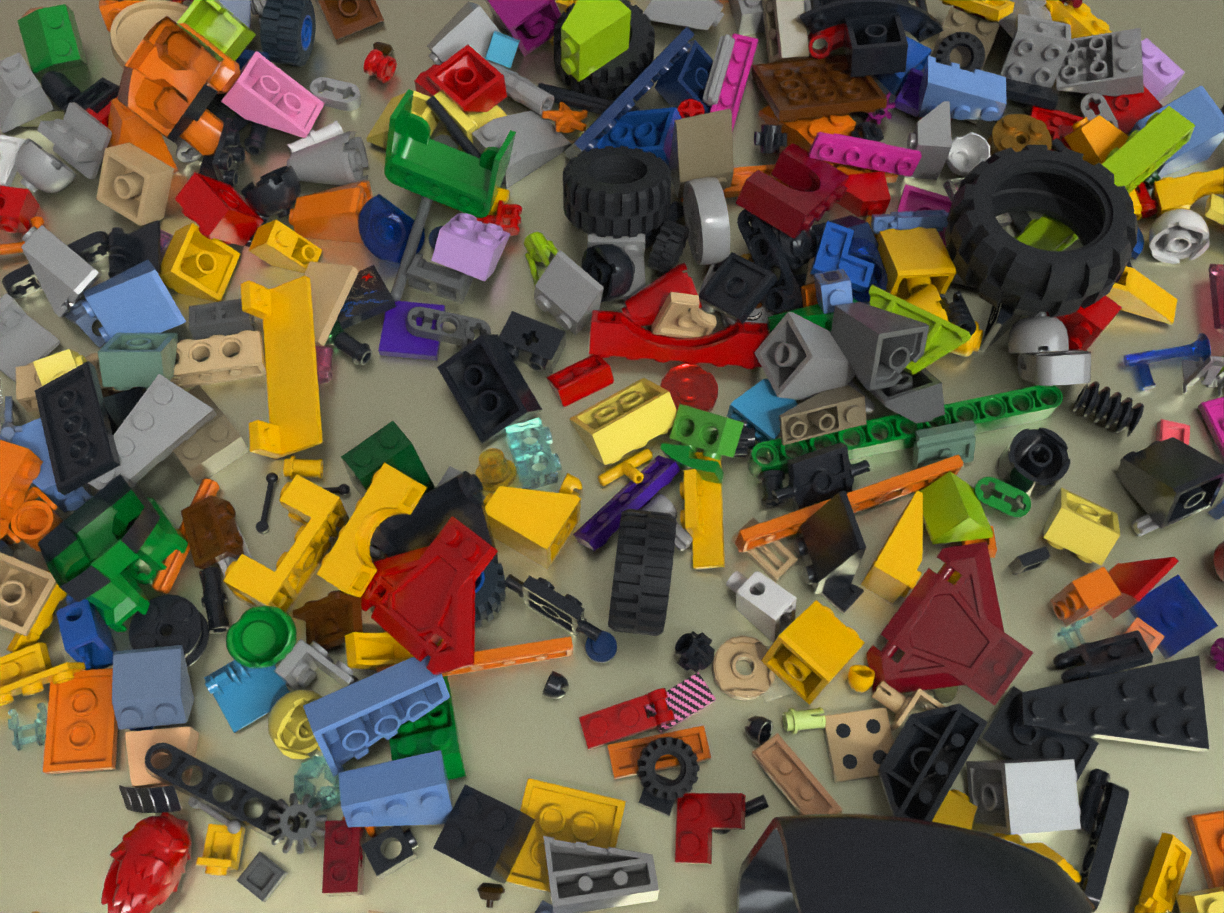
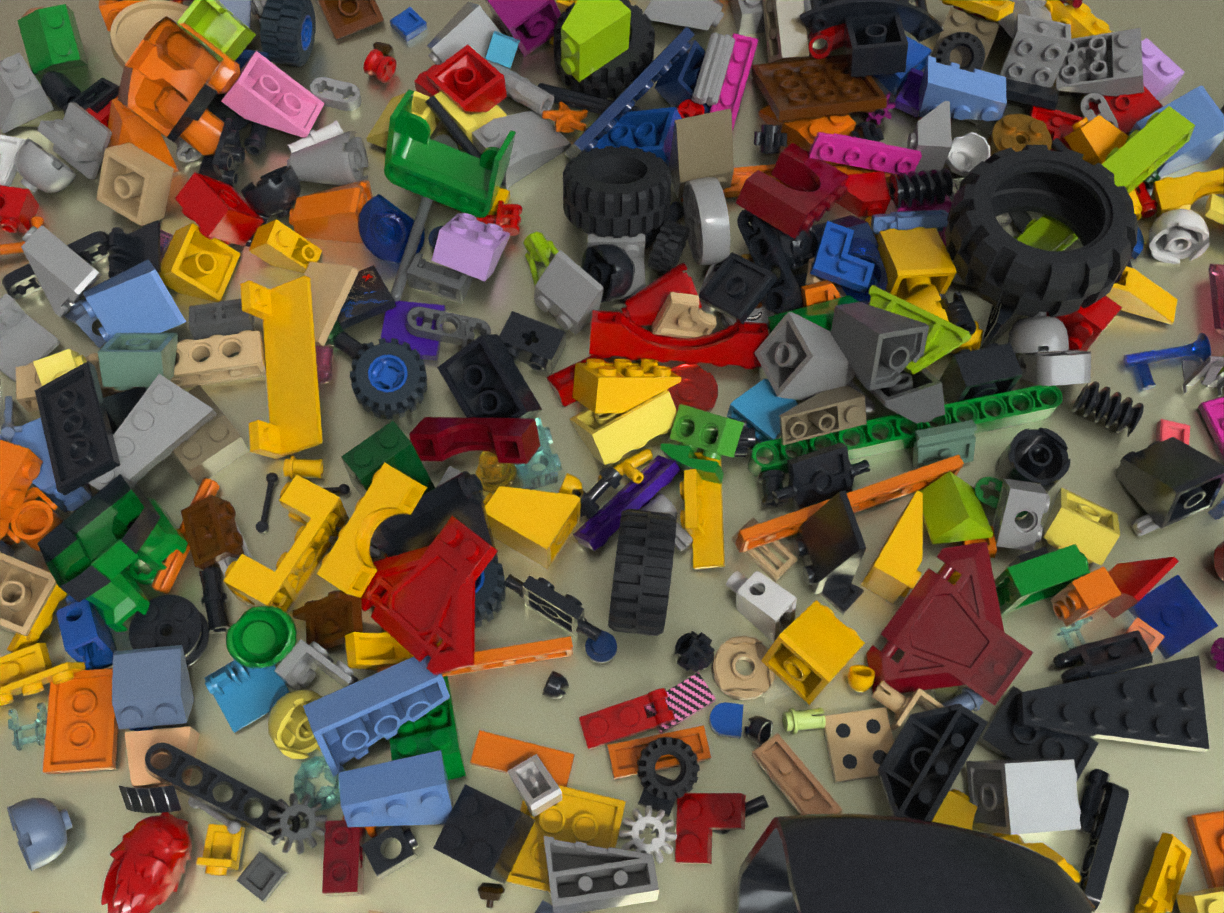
medium blue brick [814,269,853,314] -> none
none -> sand blue cylinder [7,798,72,871]
none -> black wheel [350,338,427,419]
none -> blue tile [390,7,427,42]
none -> dark red arch [409,417,541,464]
none -> orange tile [470,730,575,787]
none -> white slope [507,754,562,818]
none -> yellow slope [573,359,682,414]
none -> black bar [574,465,623,519]
none -> white gear [619,806,677,864]
none -> light grey axle [692,32,725,105]
none -> blue tile [709,702,744,739]
none -> black piece [889,168,953,209]
none -> black brick [940,343,1023,404]
none -> sand blue pin [941,687,984,712]
none -> light grey brick [992,479,1050,551]
none -> green window [994,544,1090,614]

